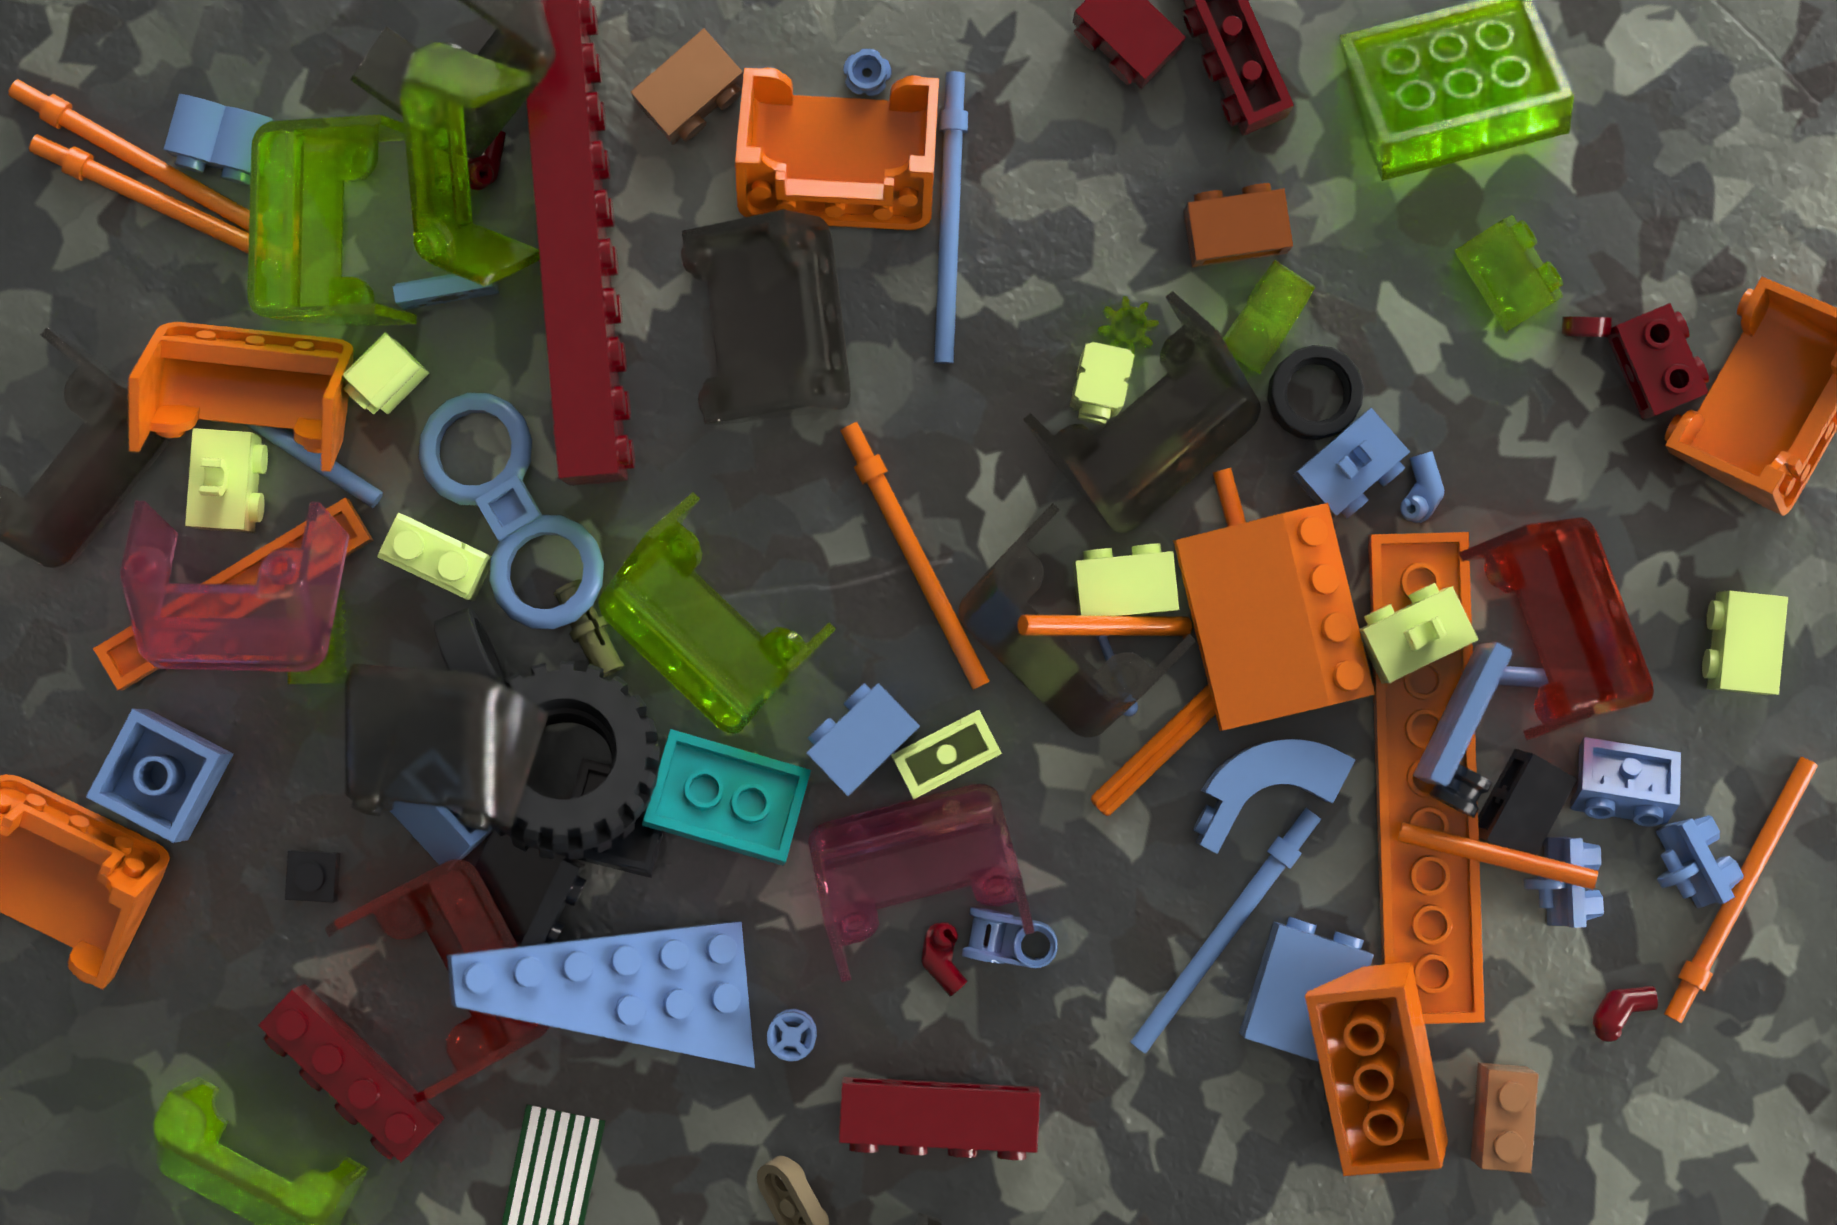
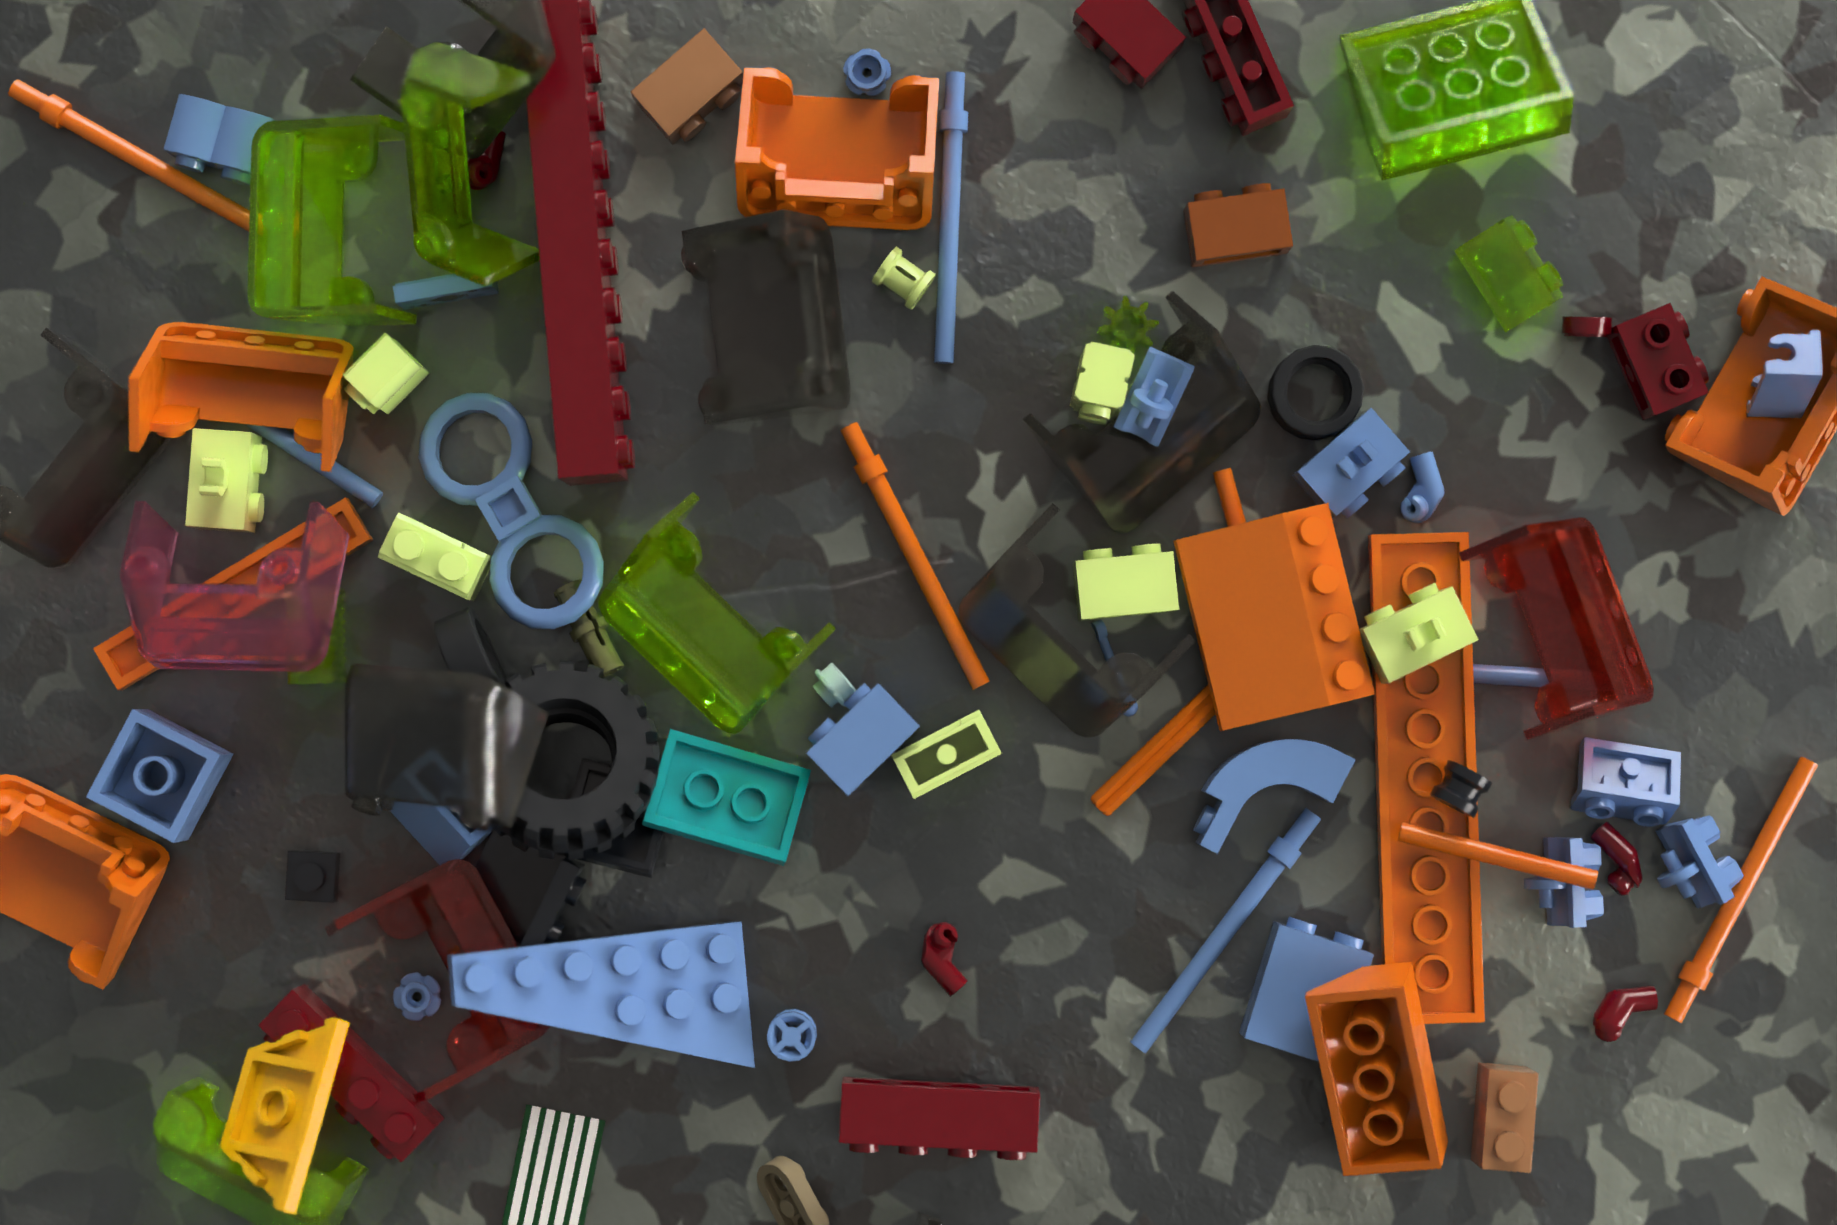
orange bar [29,134,302,275] -> none
clear pink windscreen [808,784,1035,982] -> none
medium blue piece [962,907,1057,968] -> none
orange bar [1017,615,1192,636] -> none
clear neon green slope [1219,259,1315,374] -> none
medium blue tile [1413,642,1513,786] -> none
black hinge [1478,748,1578,855] -> none
yellowish green brick [1702,591,1788,695] -> none
none -> yellow wing [219,1017,350,1215]
none -> medium blue plate [393,972,441,1021]
none -> light aqua plate [813,663,856,708]
none -> yellowish green bush [872,246,936,310]
none -> medium blue hips [1113,347,1195,447]
none -> dark red arm [1590,822,1643,896]
none -> medium blue hinge [1746,330,1823,418]

